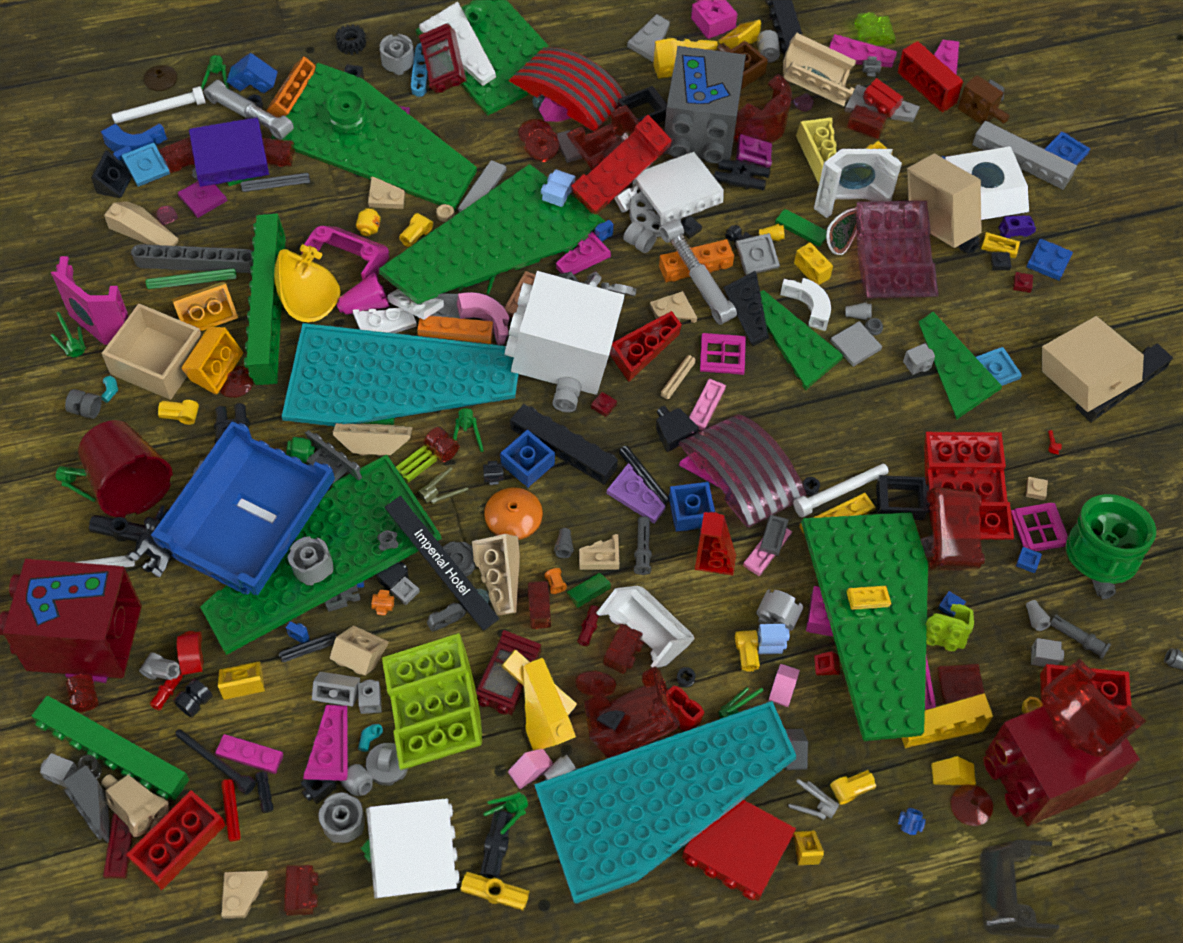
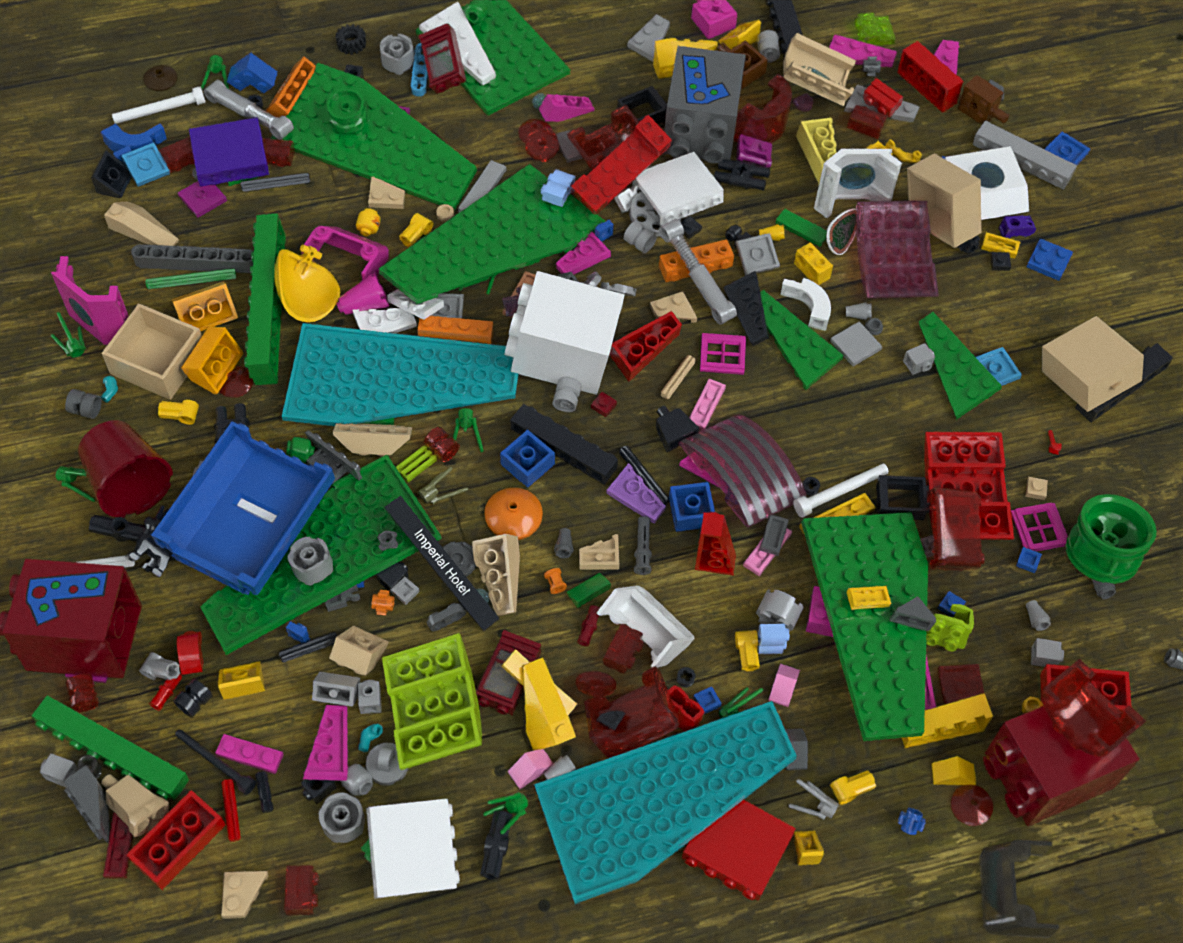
clear pink tile [157,205,178,225] -> none
bright pink arch [456,293,509,345] -> none
yellow piece [461,872,529,911] -> none
black gear [483,461,504,485] -> none
red slope [509,47,626,131] -> none
clear red brick [528,581,551,629] -> none
red slope [814,651,840,675] -> none
dark red plate [1013,272,1033,293] -> none
dark grey pin [1050,614,1111,659] -> none
none -> clear purple panel [502,287,521,317]
none -> blue plate [693,686,722,714]
none -> yellow arm [885,139,922,163]
none -> dark grey slope [890,596,936,631]

